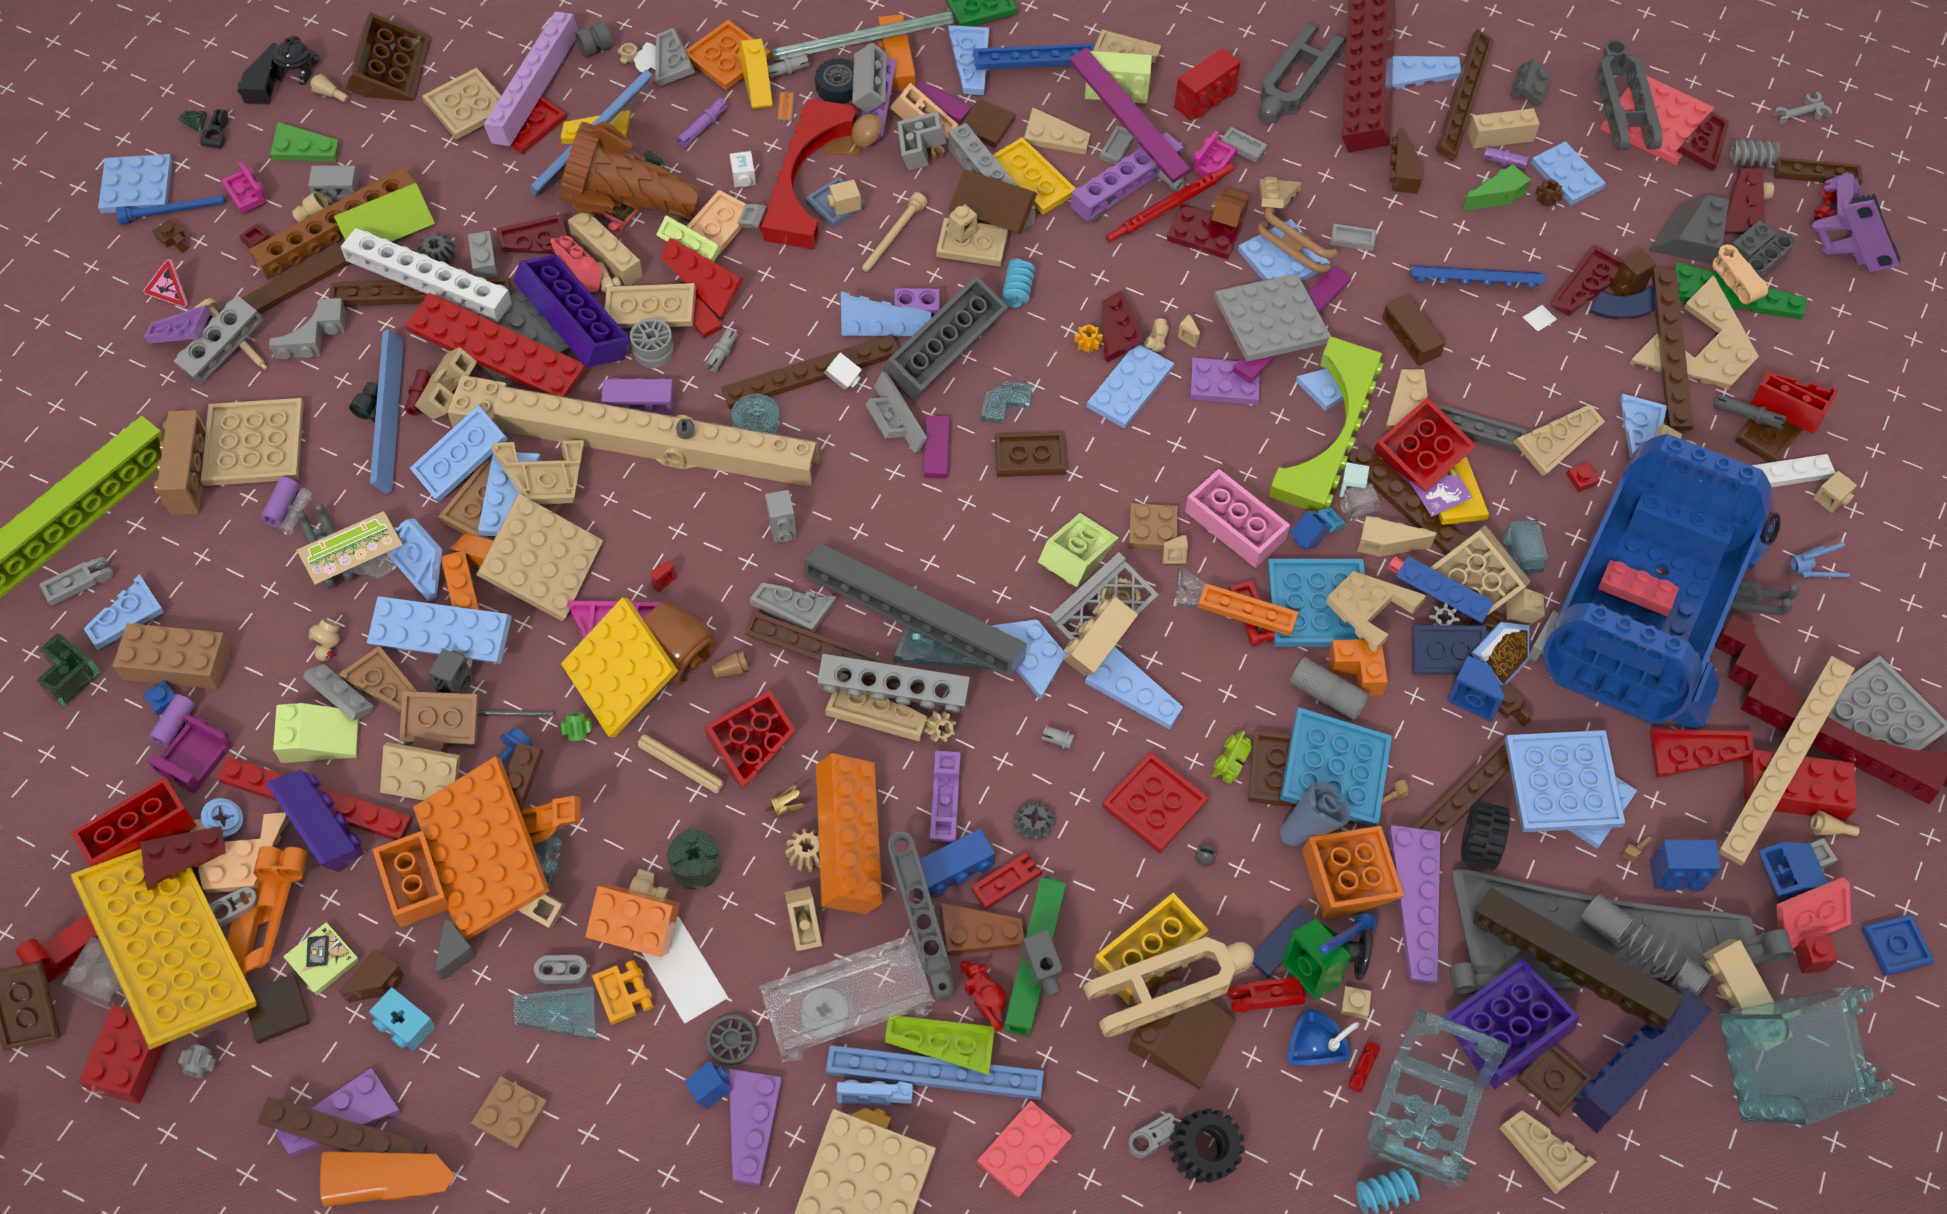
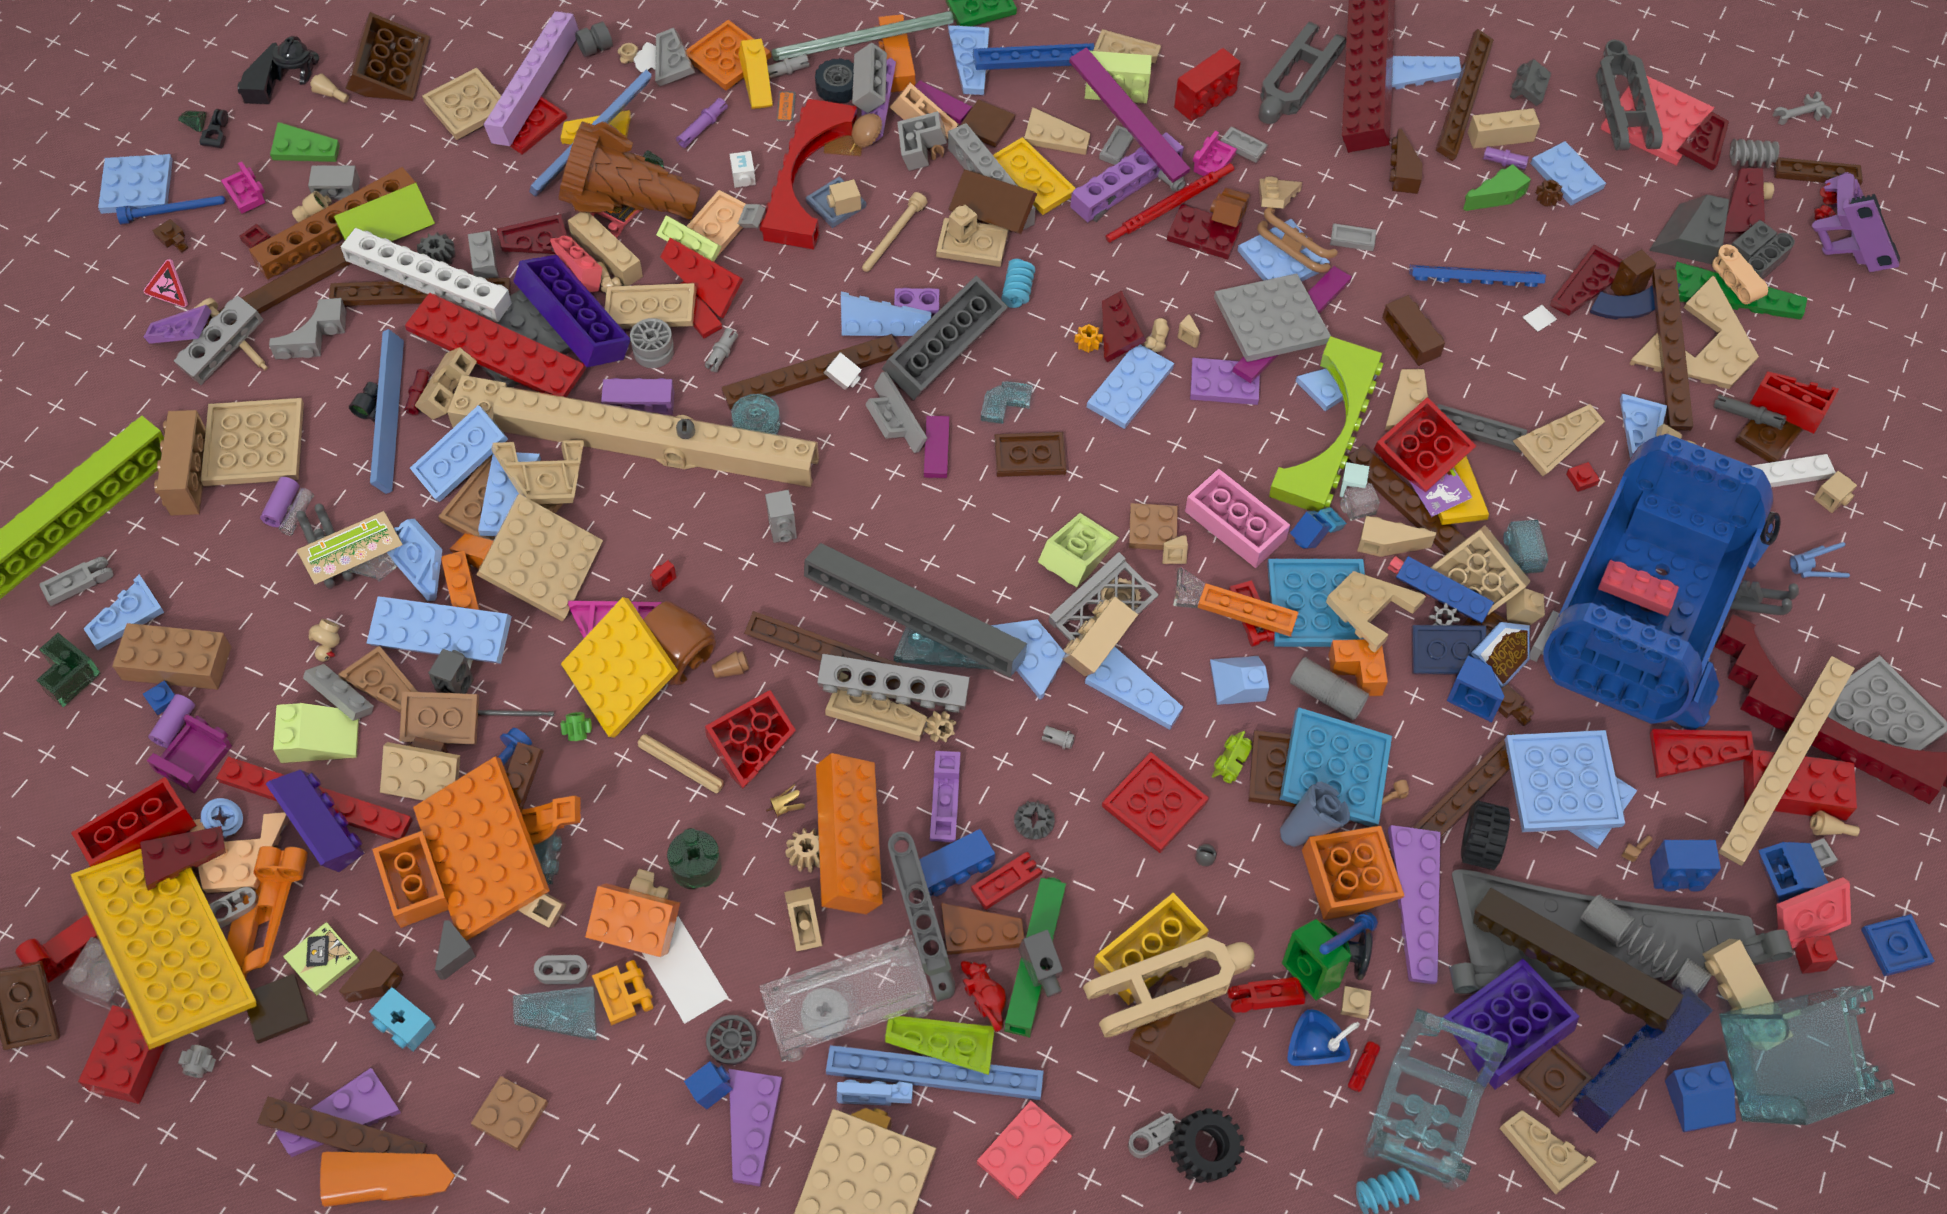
light grey wing [750,583,837,633] -> none
dark blue tile [1252,906,1315,978] -> none
none -> light blue slope [1210,656,1269,705]
none -> blue slope [1665,1061,1736,1132]

